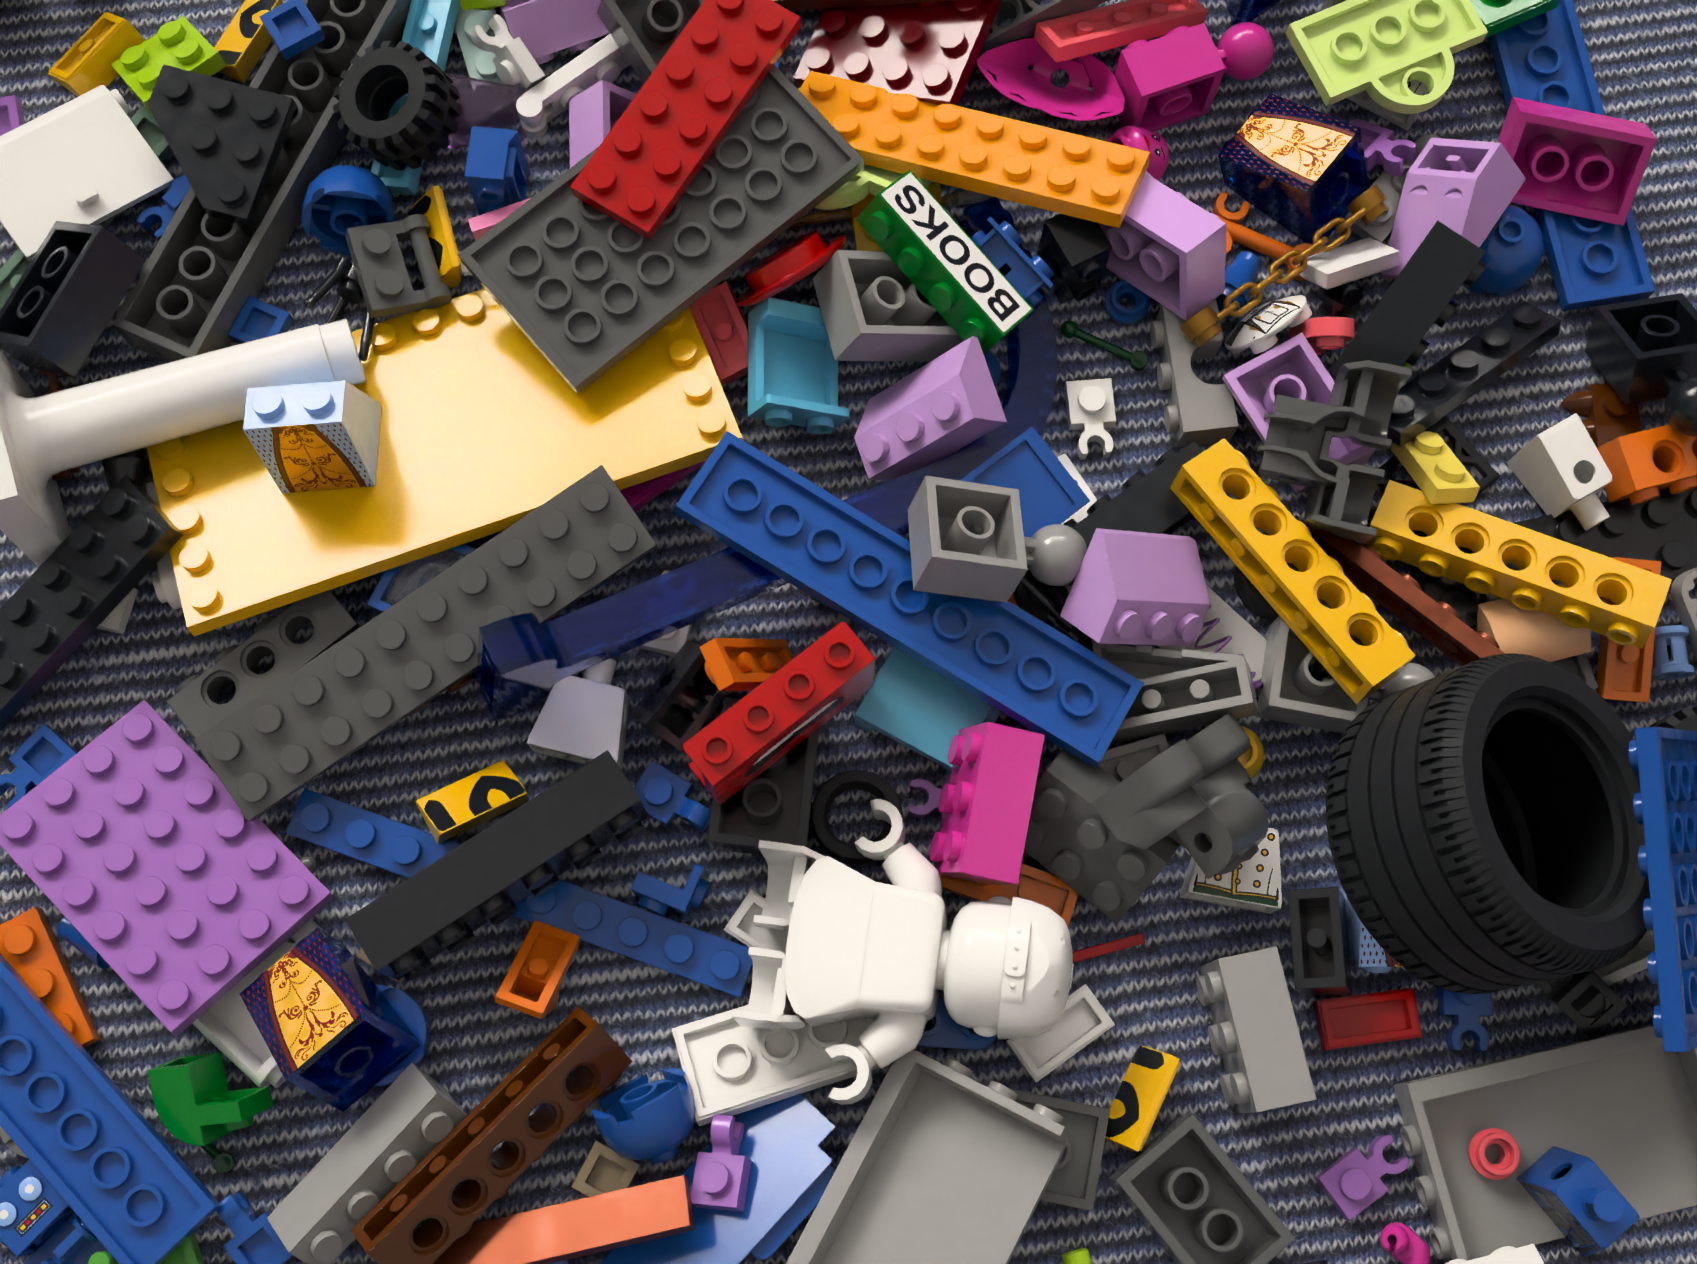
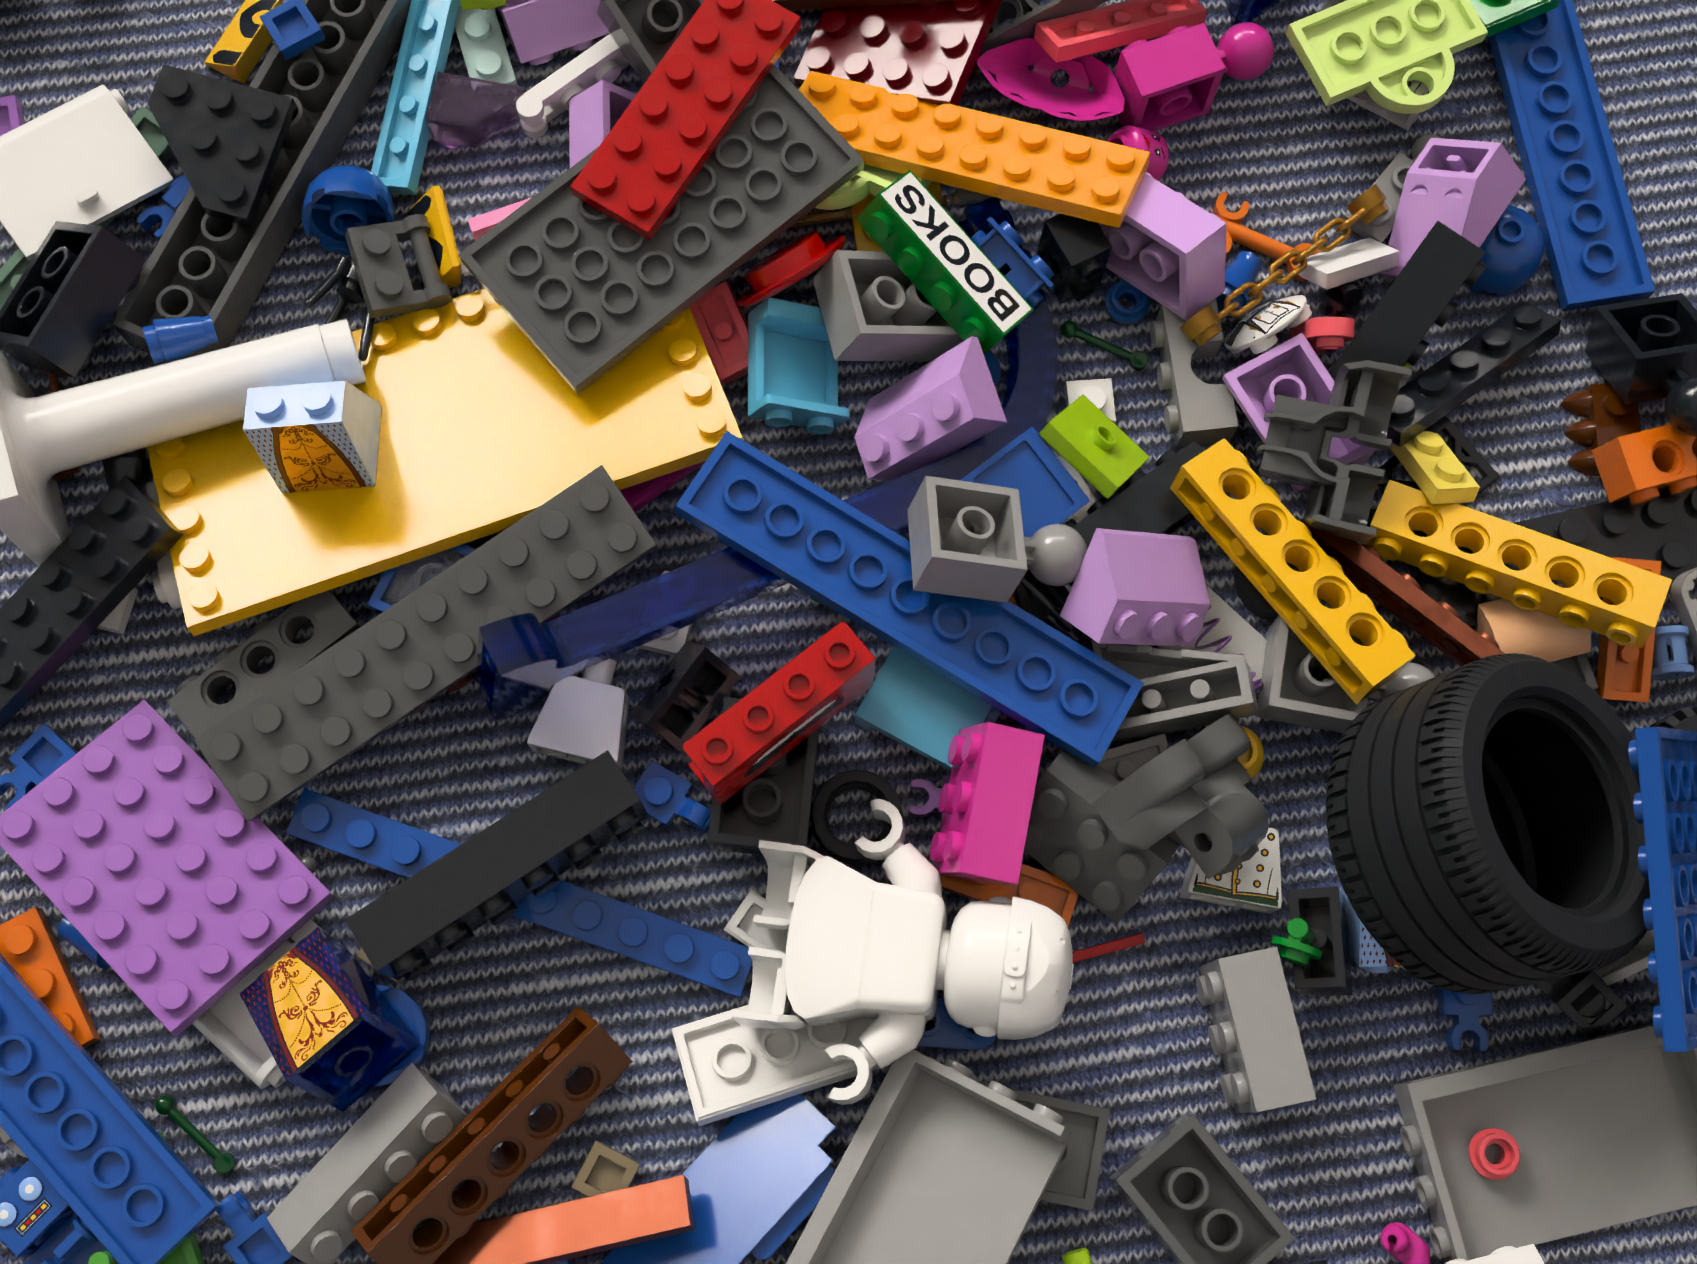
yellow slope [48,12,146,97] -> none
lime plate [111,15,227,115] -> none
green brick [148,1051,273,1146] -> none
blue plate [228,296,294,344] -> none
black tyre [333,41,461,170] -> none
yellow slope [415,760,528,844] -> none
blue window [464,126,531,215] -> none
white plate [470,14,545,98] -> none
orange slope [495,920,580,1019] -> none
blue cylinder [591,1068,696,1164] -> none
blue bracket [630,863,711,917] -> none
medium lavender plate [691,1115,752,1212] -> none
orange plate [699,638,794,691] -> none
white tile [1006,984,1115,1083] -> none
yellow slope [1105,1046,1181,1152] -> none
clear blue slope [1218,93,1369,244] -> none
red tile [1313,988,1423,1051] -> none
medium lavender plate [1314,1135,1410,1221] -> none
medium lavender plate [1334,119,1417,176] -> none
dark pink slope [1498,97,1657,226] -> none
white torso [1507,413,1613,531] -> none
blue torso [1516,1146,1640,1256] -> none
none -> blue cone [142,315,219,364]
none -> lime plate [1039,394,1150,499]
none -> green plate [1271,918,1322,966]

